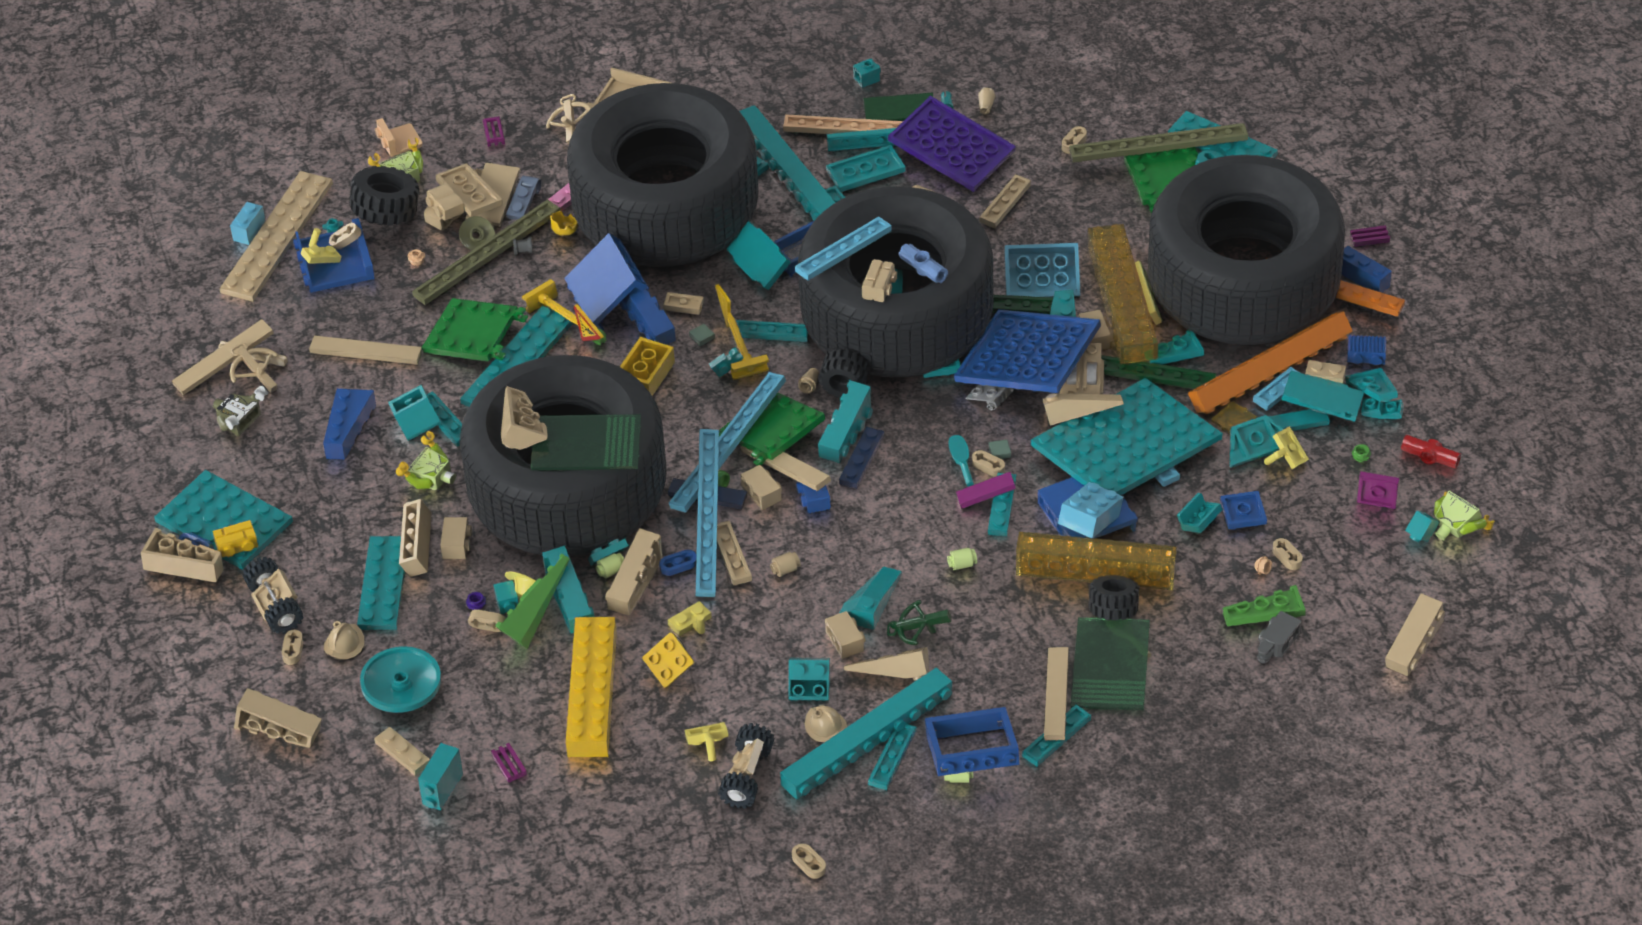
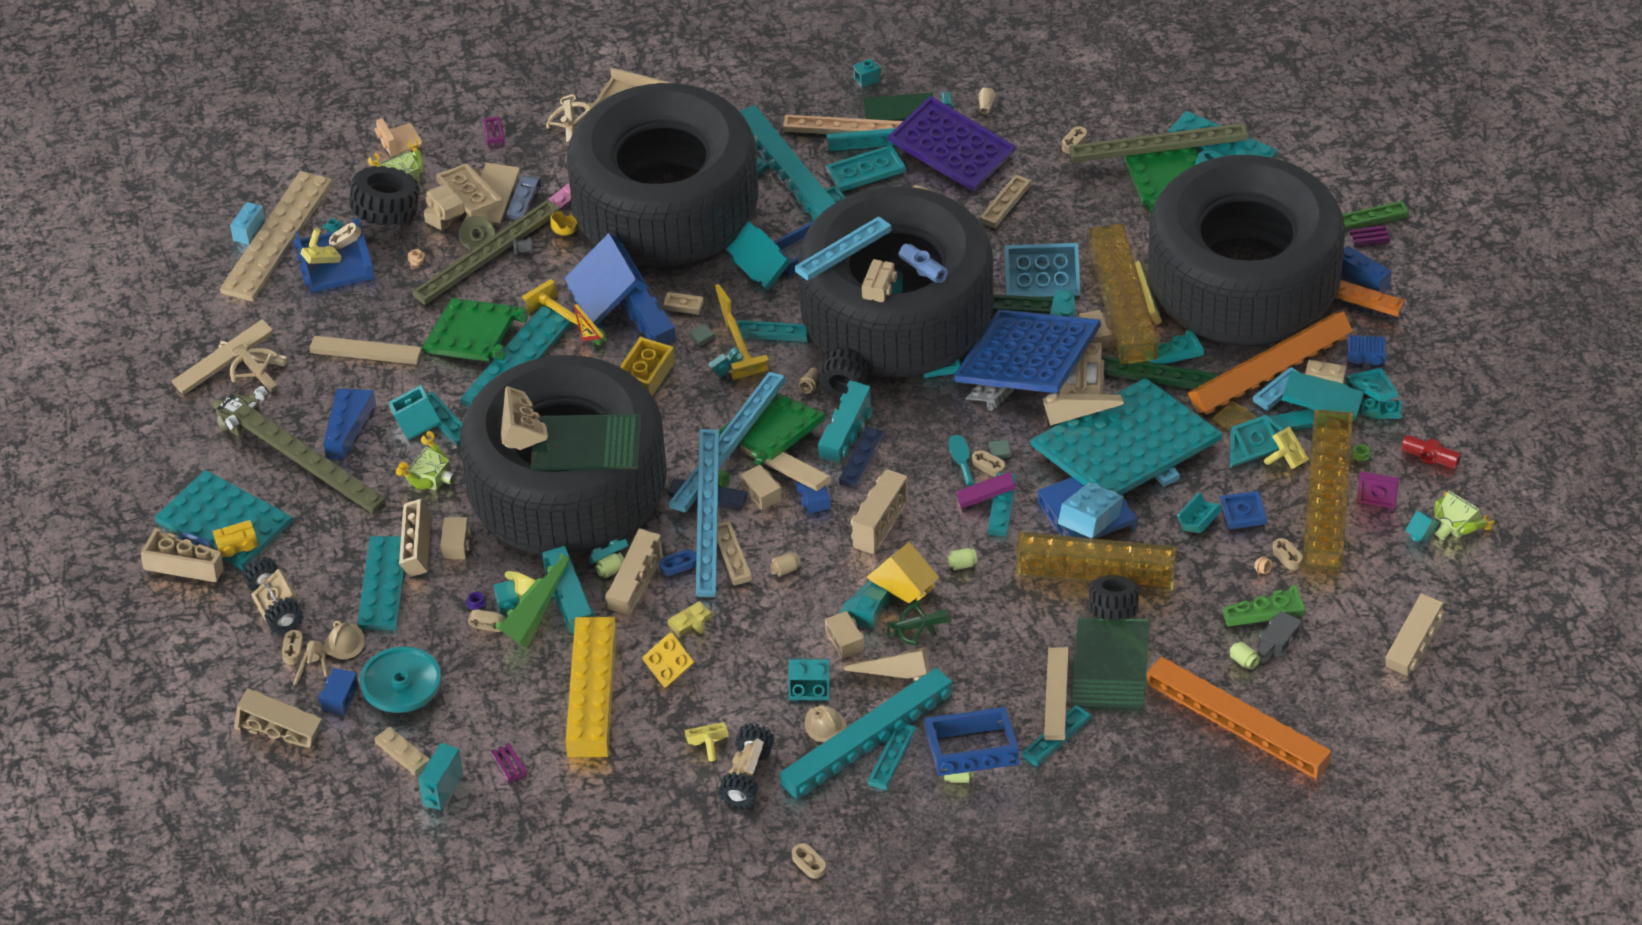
none -> olive plate [231,403,385,514]
none -> tan plant [293,641,328,686]
none -> blue brick [318,668,359,715]
none -> tan brick [851,469,908,554]
none -> yellow slope [867,542,940,603]
none -> orange brick [1147,657,1332,779]
none -> yellowish green brick [1230,641,1260,670]
none -> clear yellow brick [1302,410,1353,571]
none -> bright green tile [1342,201,1409,232]

